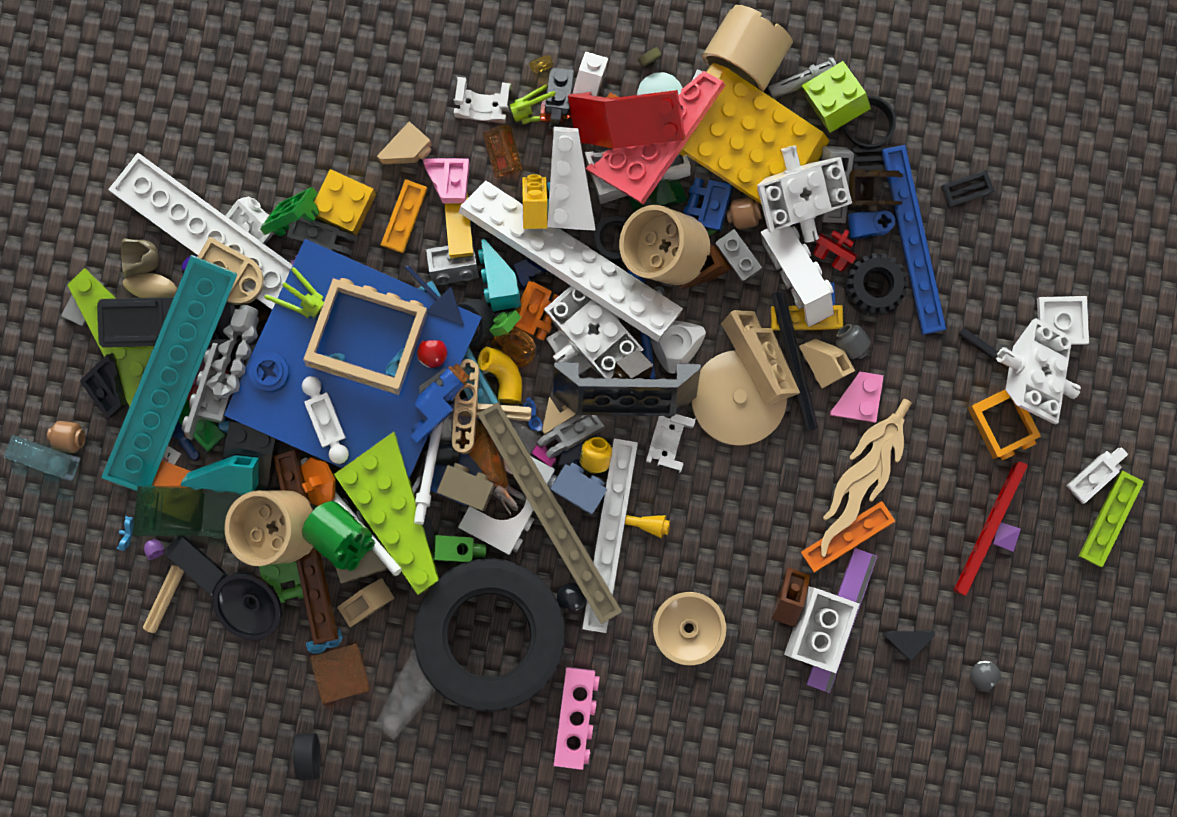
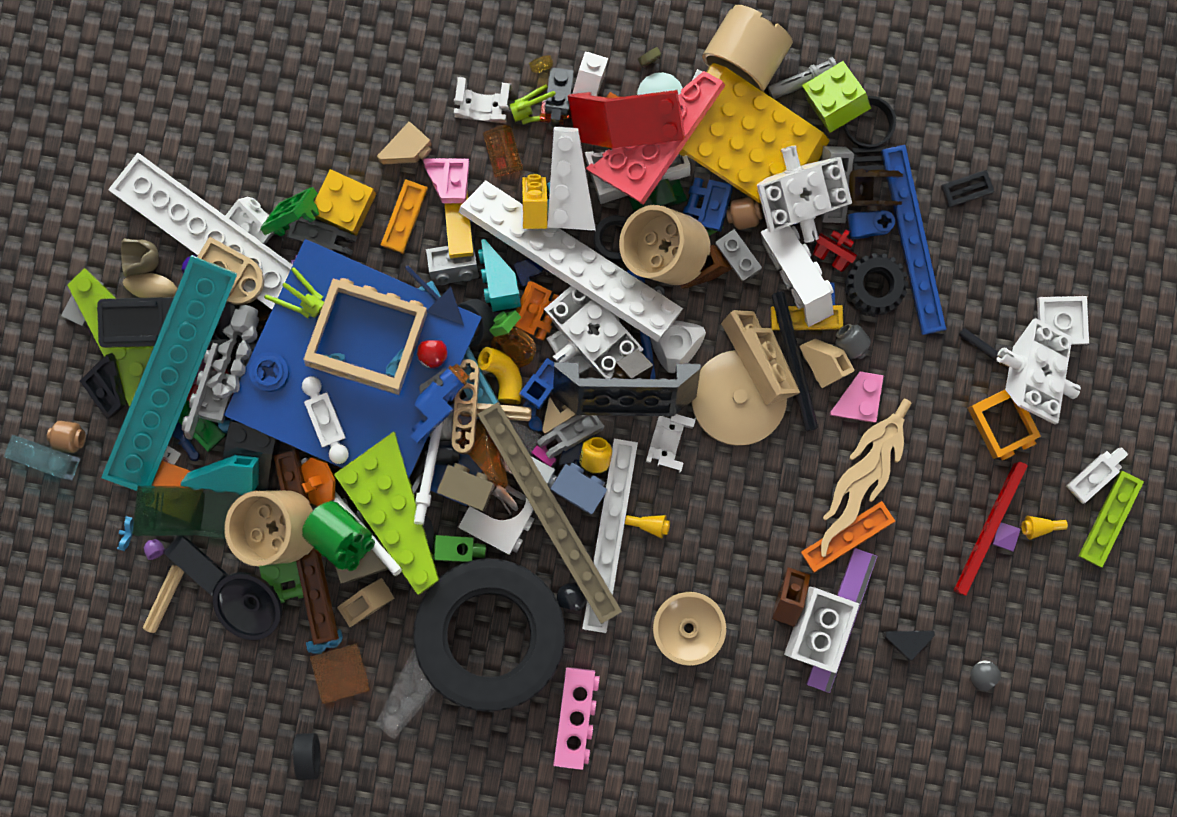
none -> blue brick [519,358,554,409]
none -> yellow cone [1021,516,1068,540]

